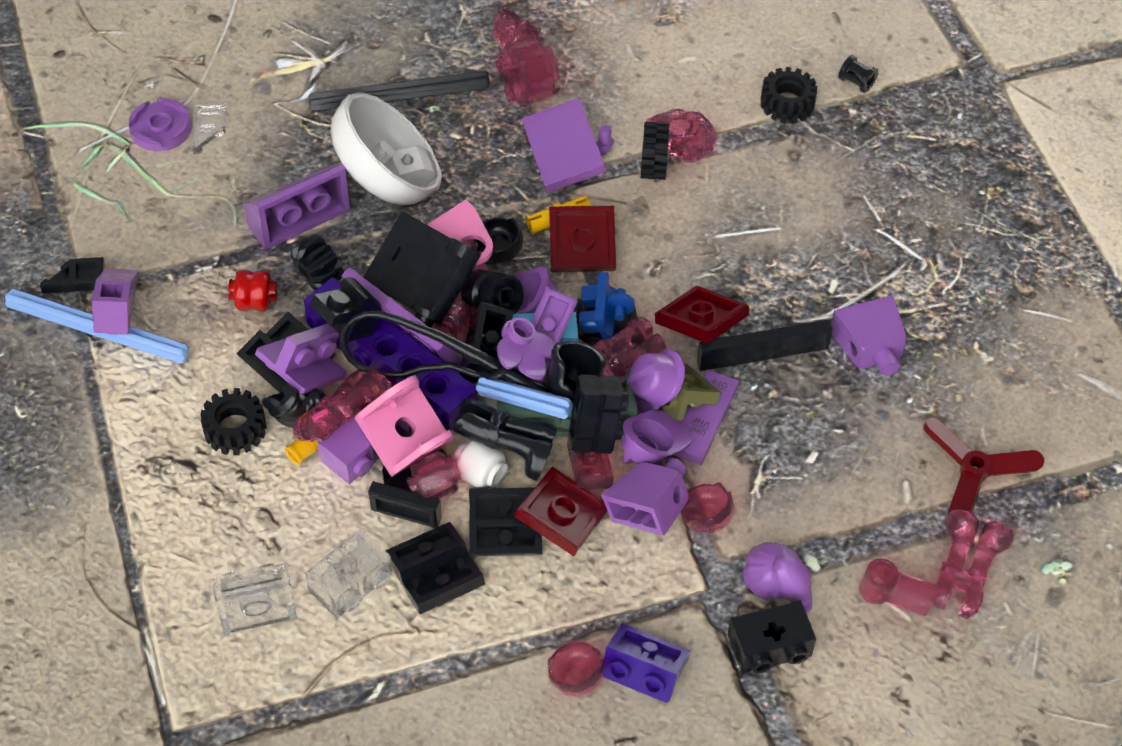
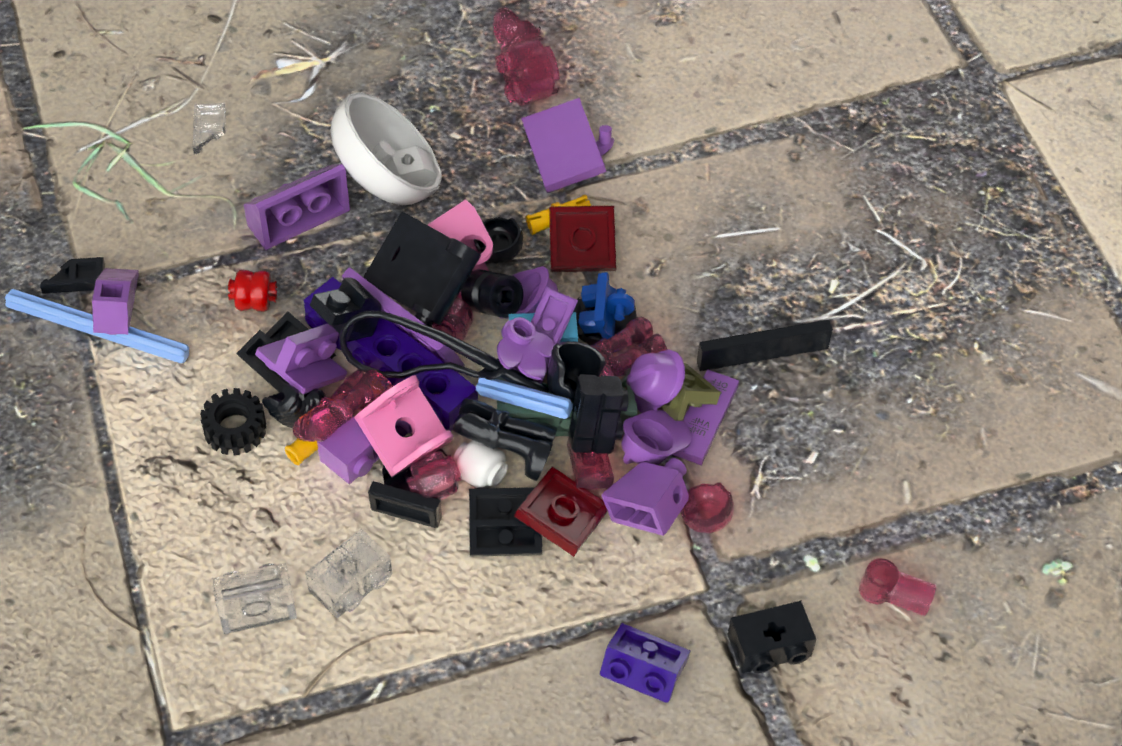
medium lavender tile [129,98,192,151] -> none
black gear [291,234,344,290] -> none
black axle [308,71,490,111] -> none
black slope [385,522,485,615] -> none
black brick [459,302,514,383] -> none
clear pink hair [547,641,605,697] -> none
black tyre [640,121,670,180] -> none
clear pink hair [647,108,717,163] -> none
dark red tile [655,286,749,344] -> none
medium lavender hair [743,542,812,612] -> none
black tyre [760,67,818,124] -> none
medium lavender torso [831,295,906,376] -> none
black bush [838,55,879,93] -> none
dark red piece [923,418,1044,524] -> none
clear pink piece [932,510,1015,620] -> none

